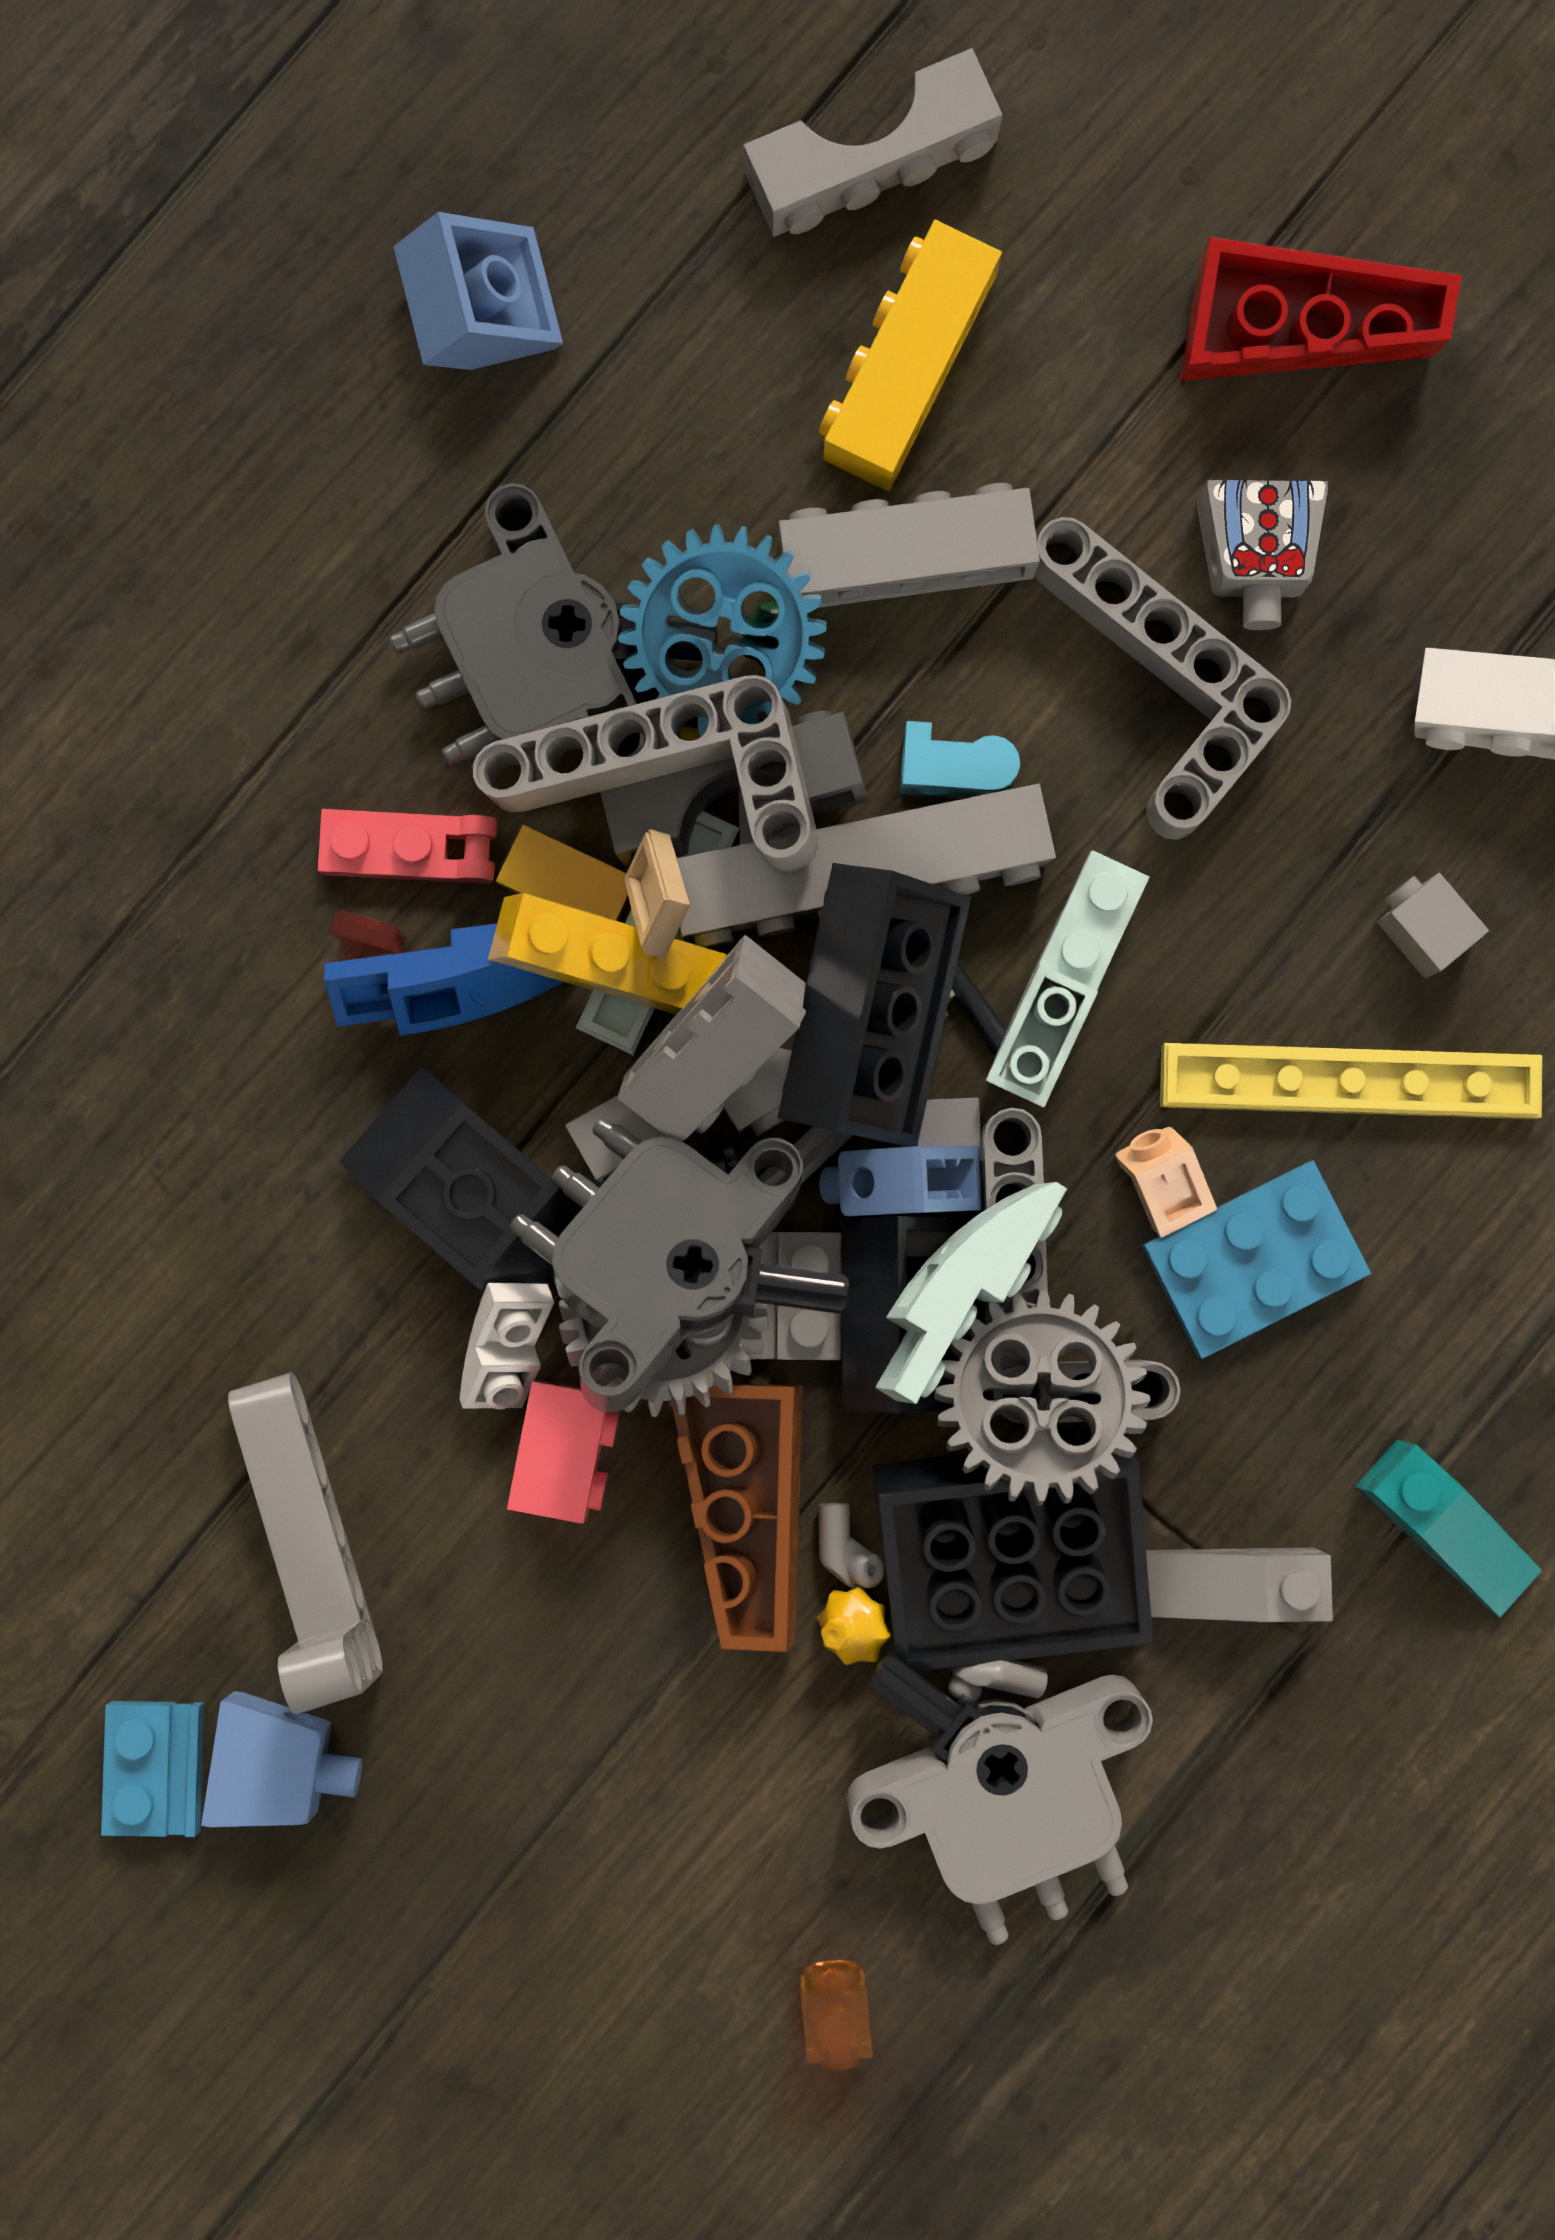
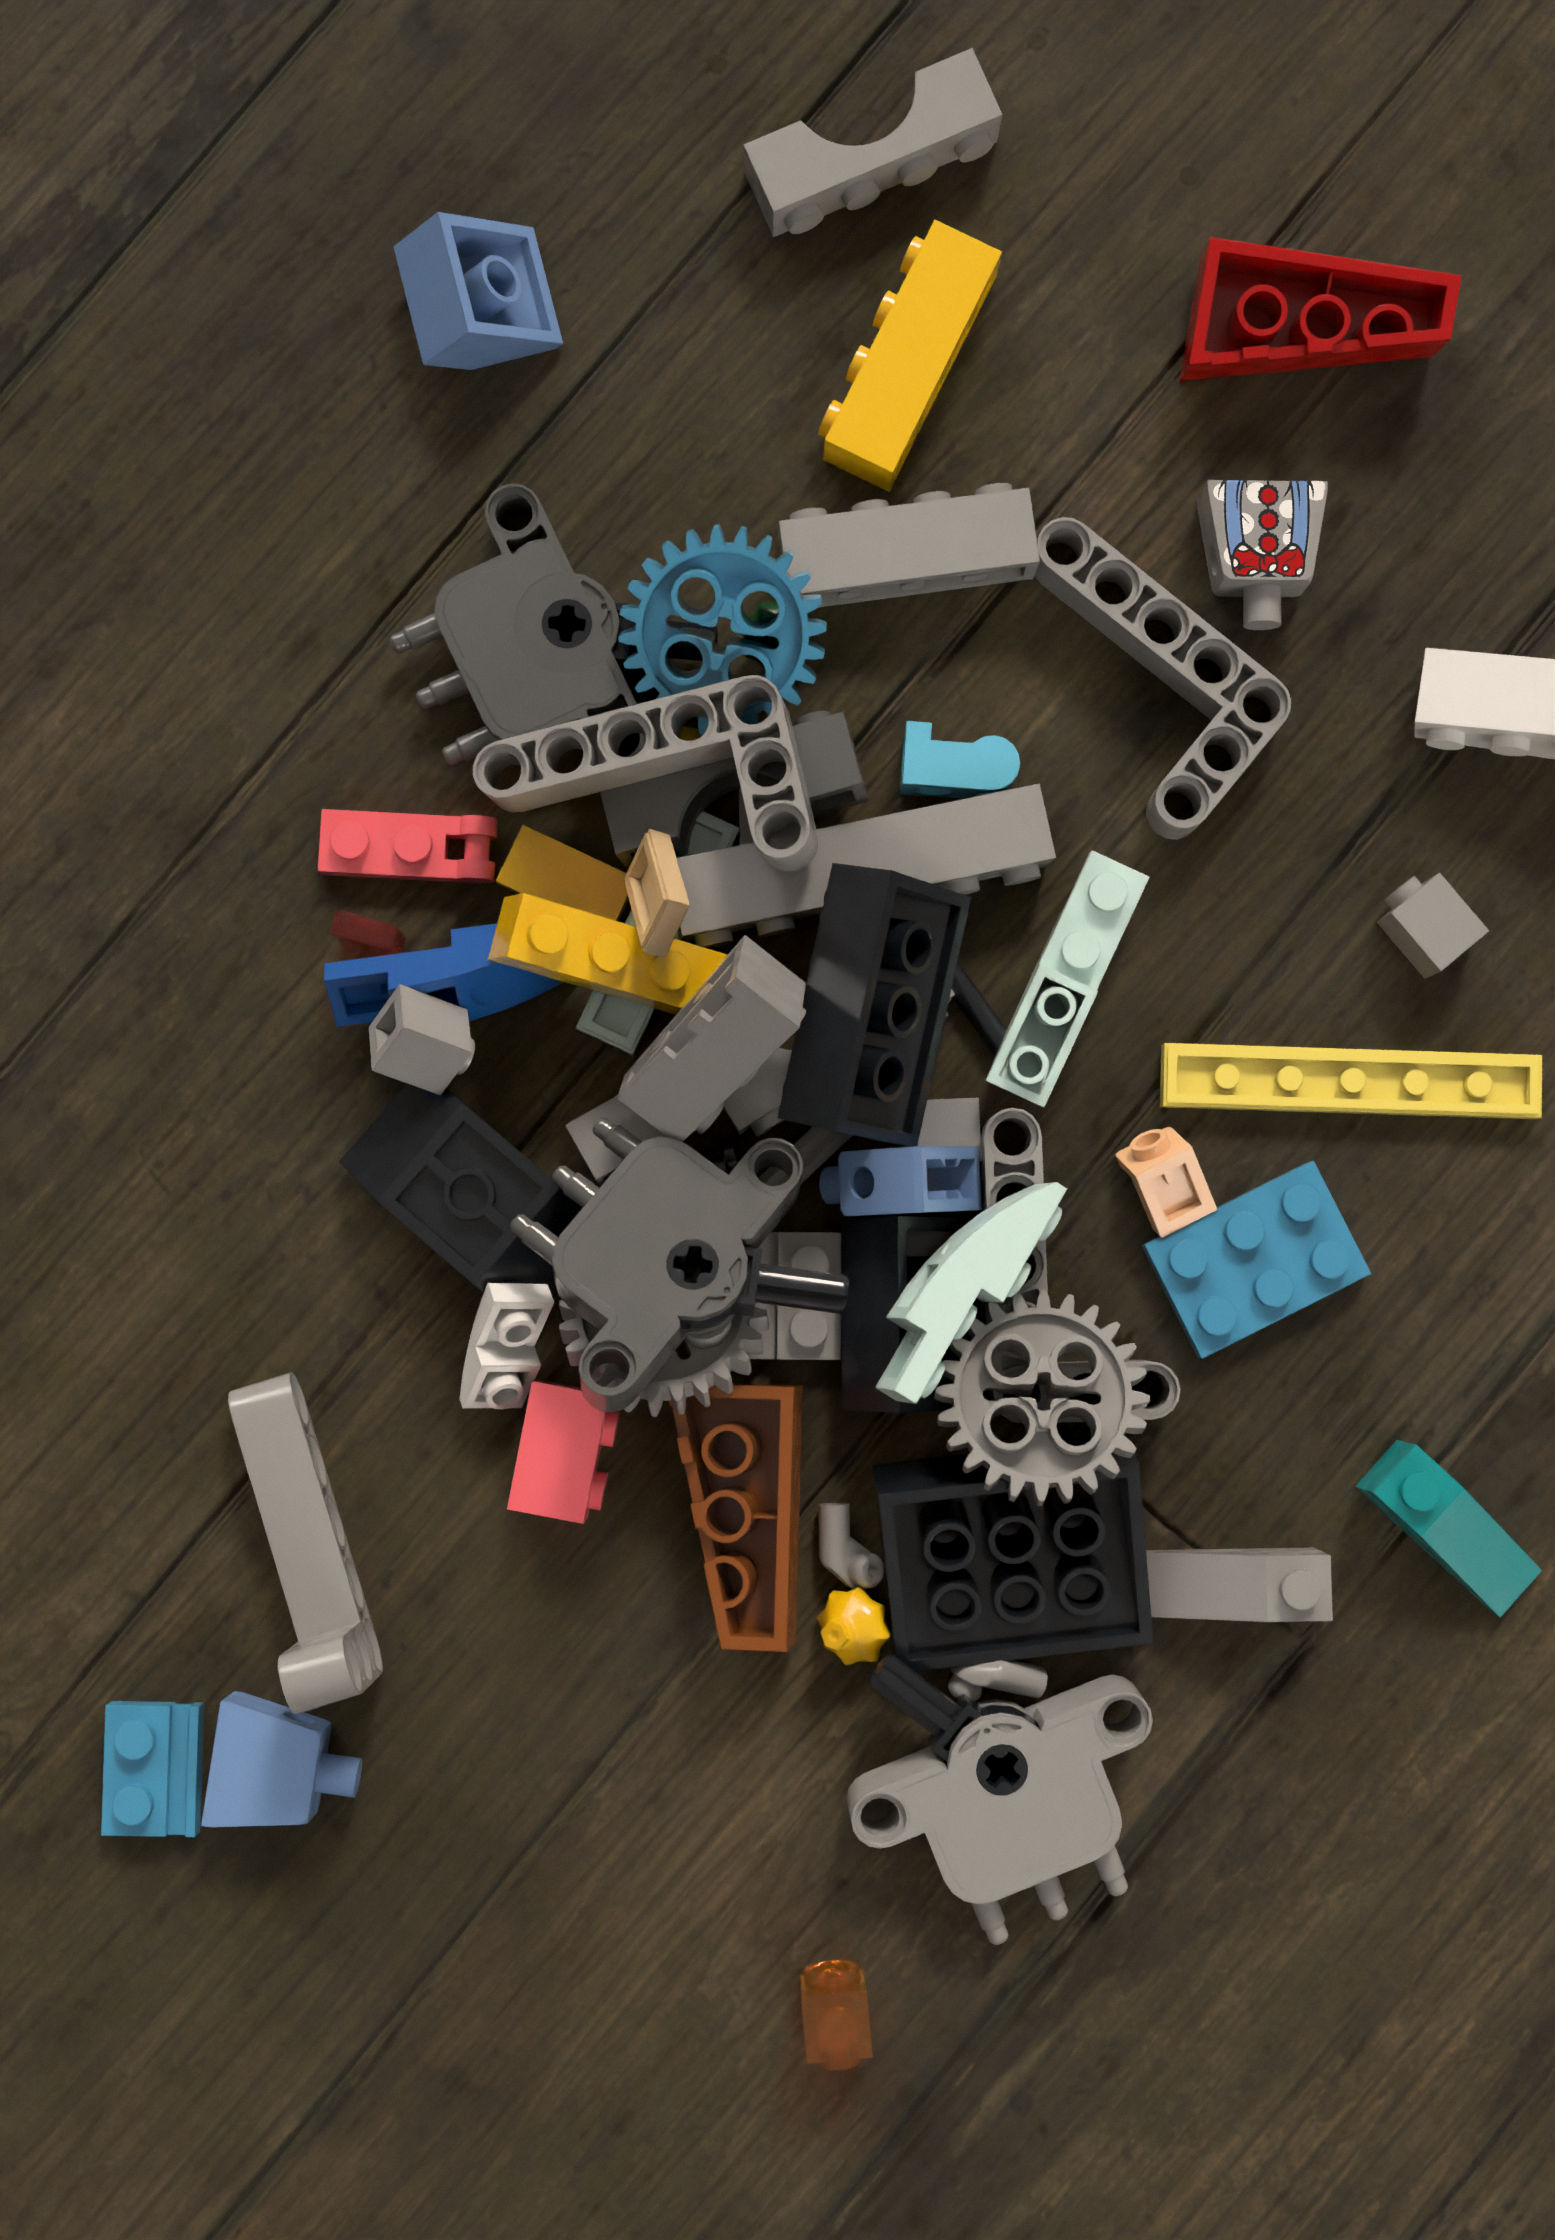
none -> light grey brick [369,984,475,1095]

